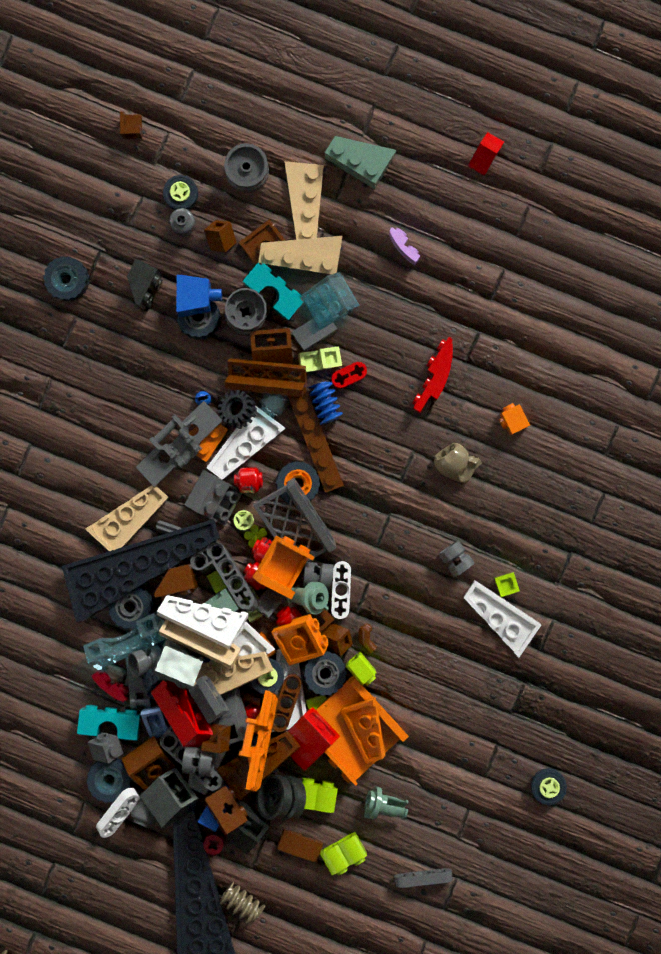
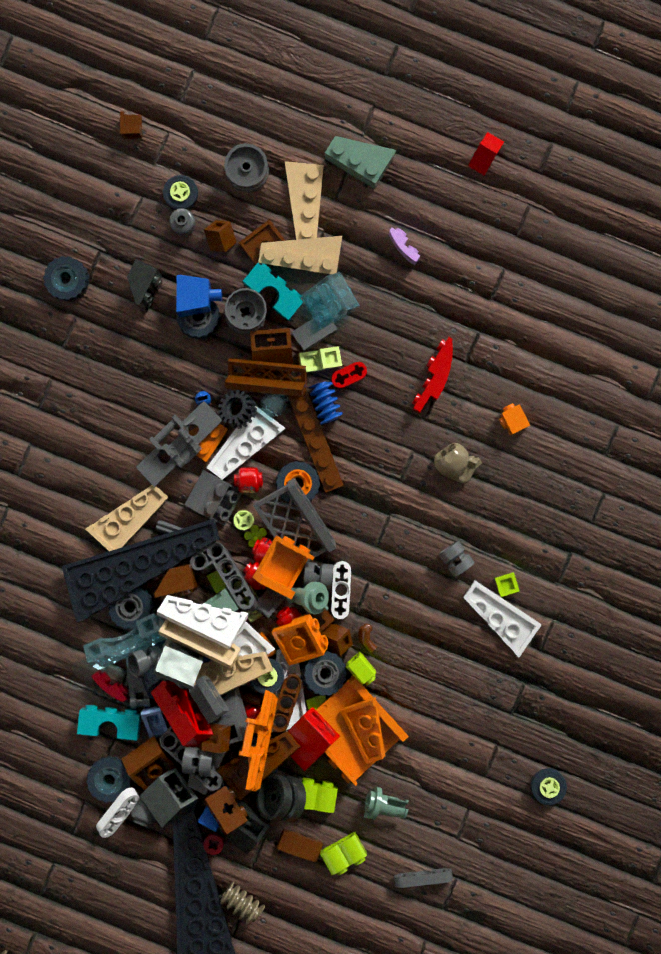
dark grey brick [88,732,123,764] -> none

